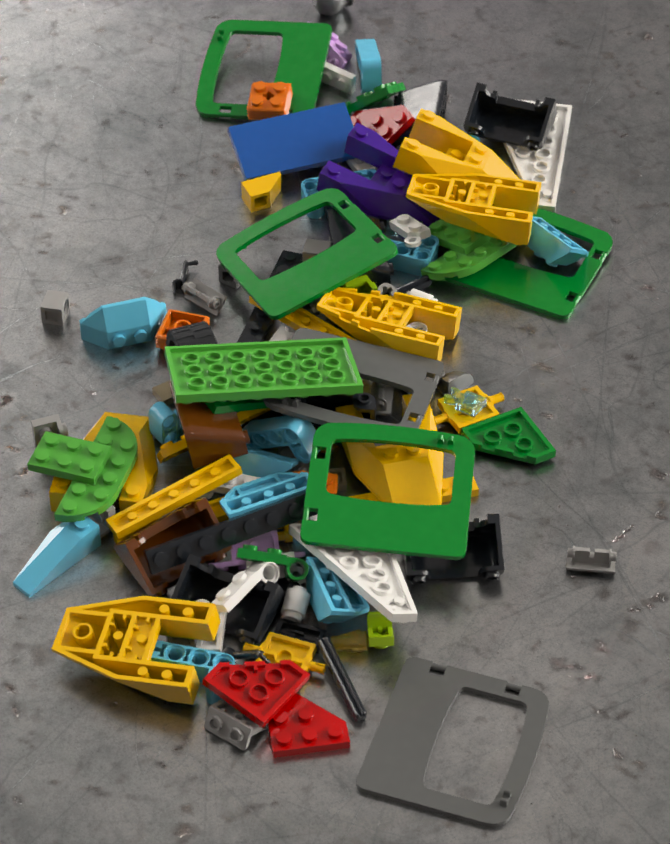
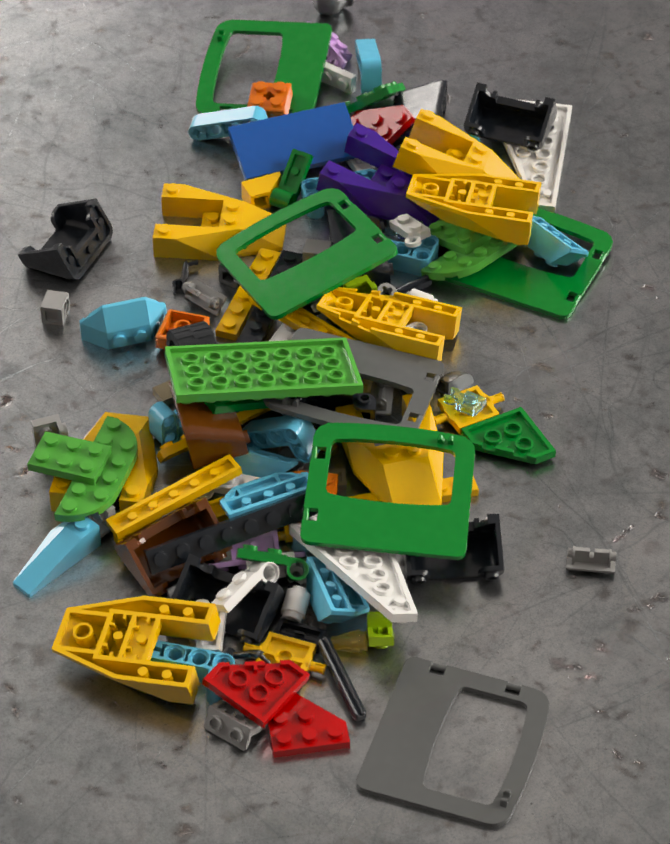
none -> black windscreen [18,198,113,280]
none -> yellow wedge [152,183,287,261]
none -> medium azure beam [188,106,268,141]
none -> yellow plate [215,248,281,341]
none -> green plate [269,149,314,209]

